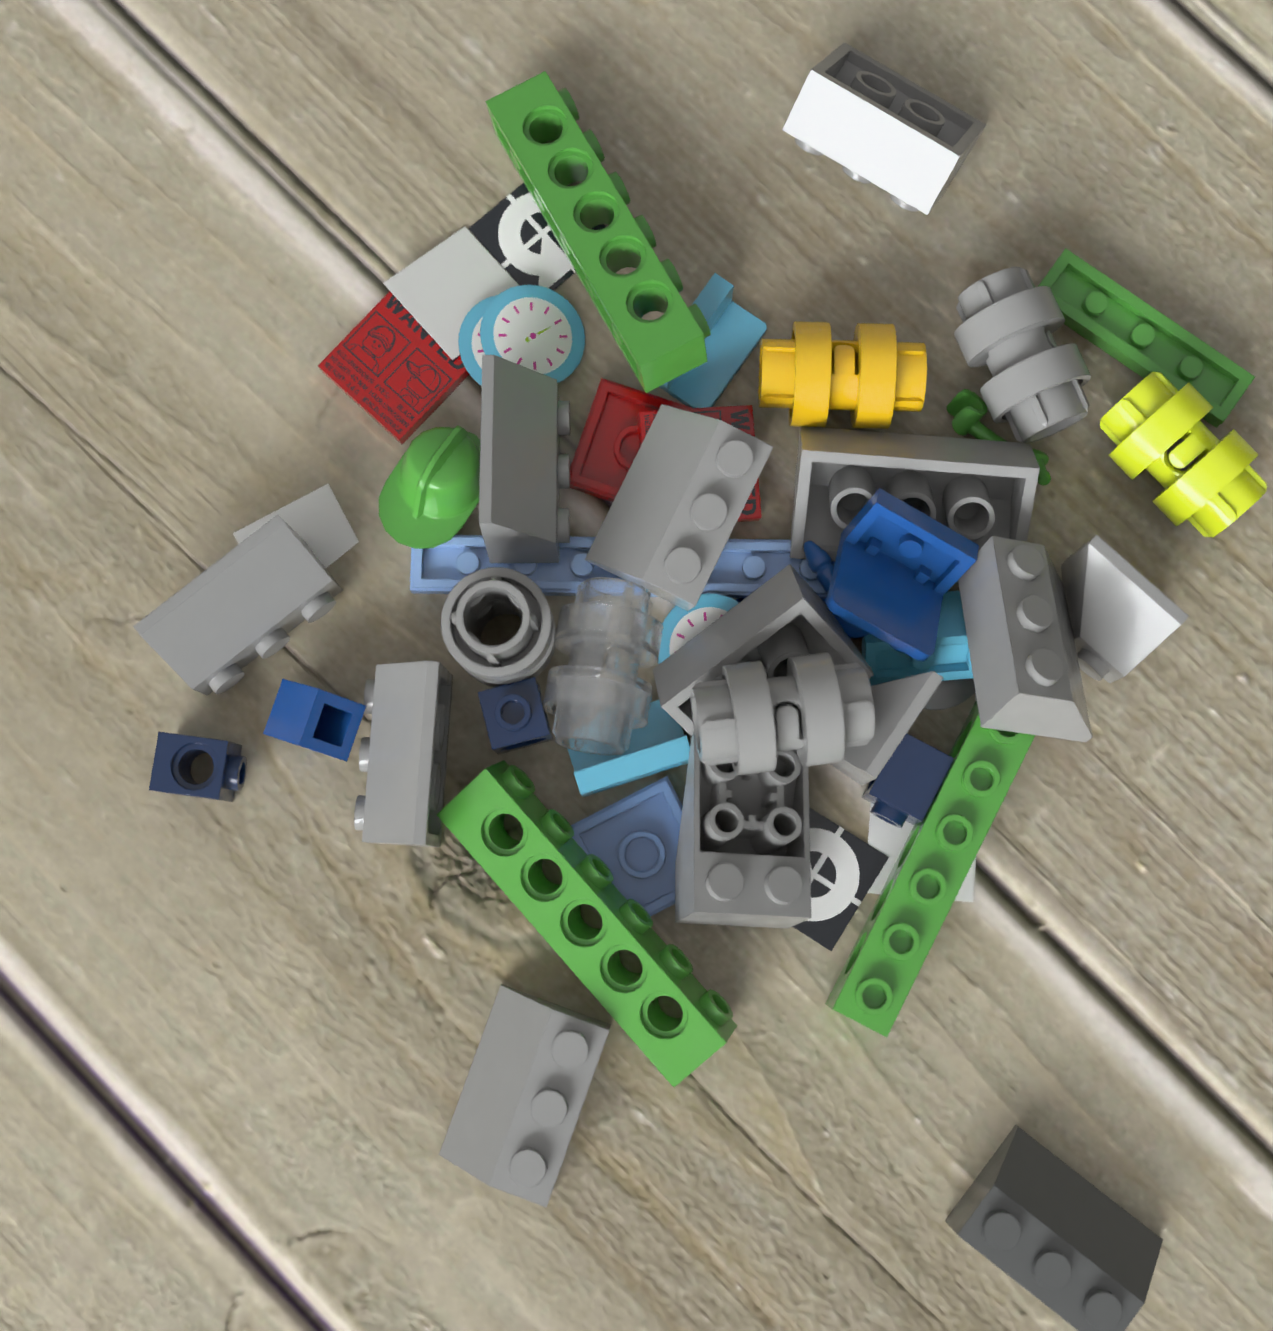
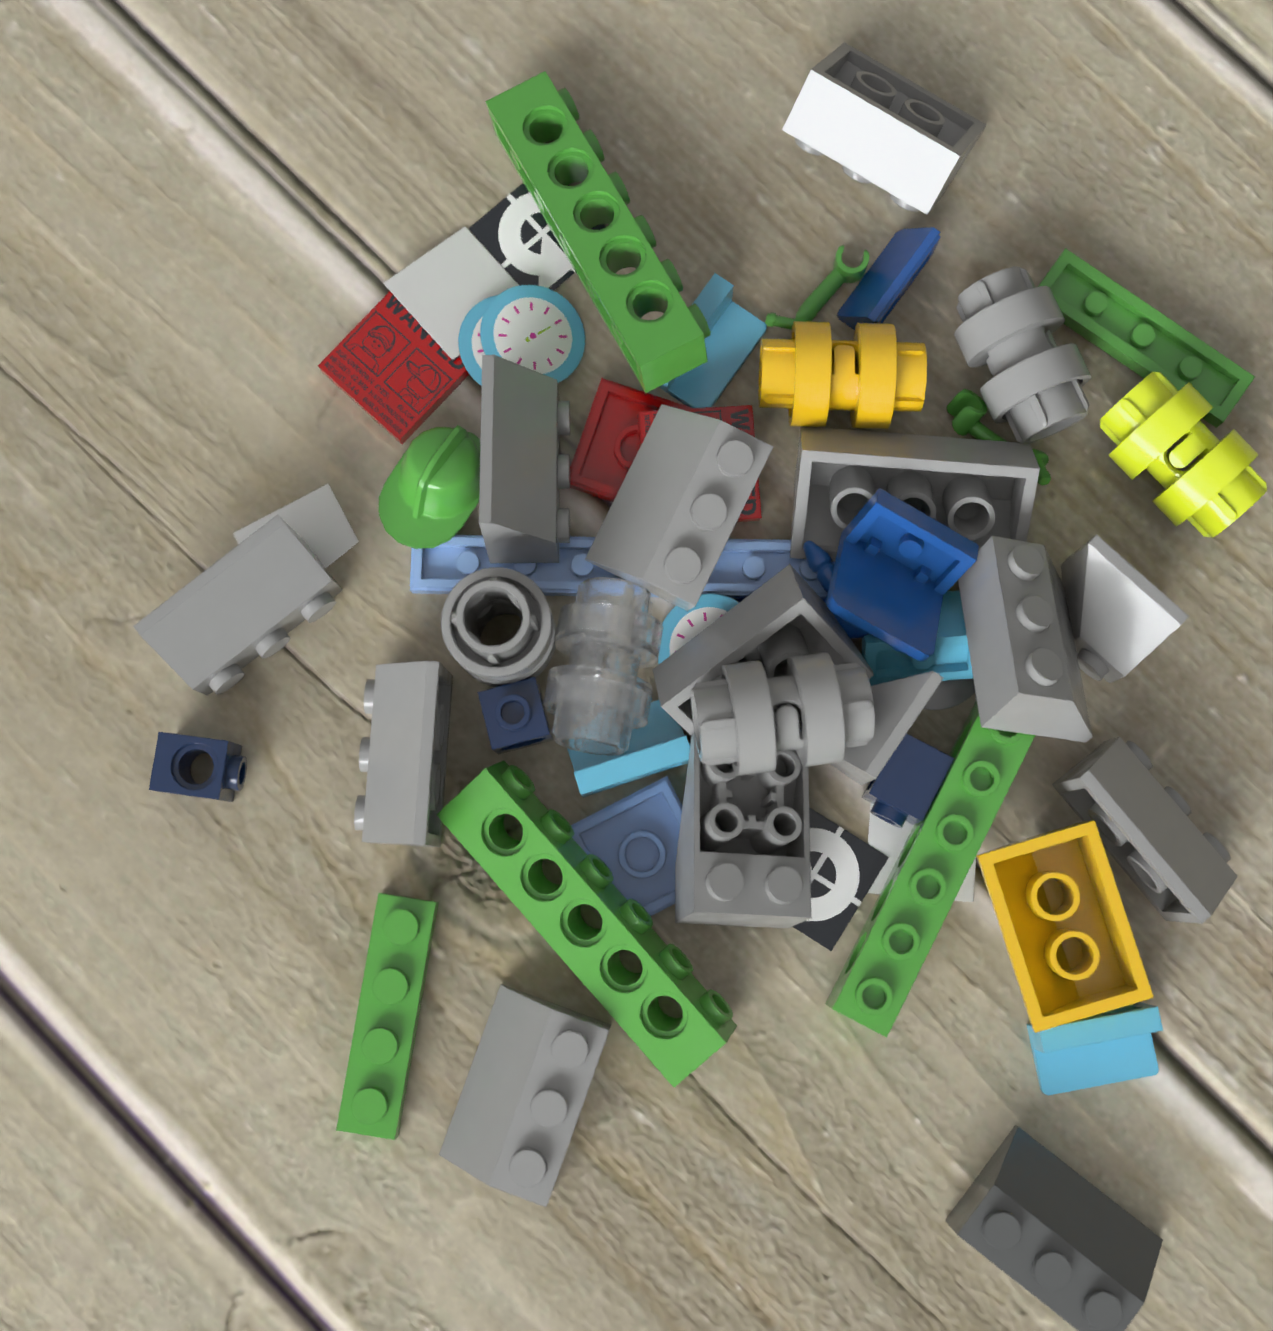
blue brick [263,679,366,762] -> none
none -> bright green plate [336,893,439,1140]
none -> bright green piece [765,245,869,330]
none -> blue slope [837,227,941,330]
none -> yellow slope [976,820,1154,1033]
none -> medium azure panel [1026,1002,1163,1095]
none -> light grey slope [1052,736,1238,923]

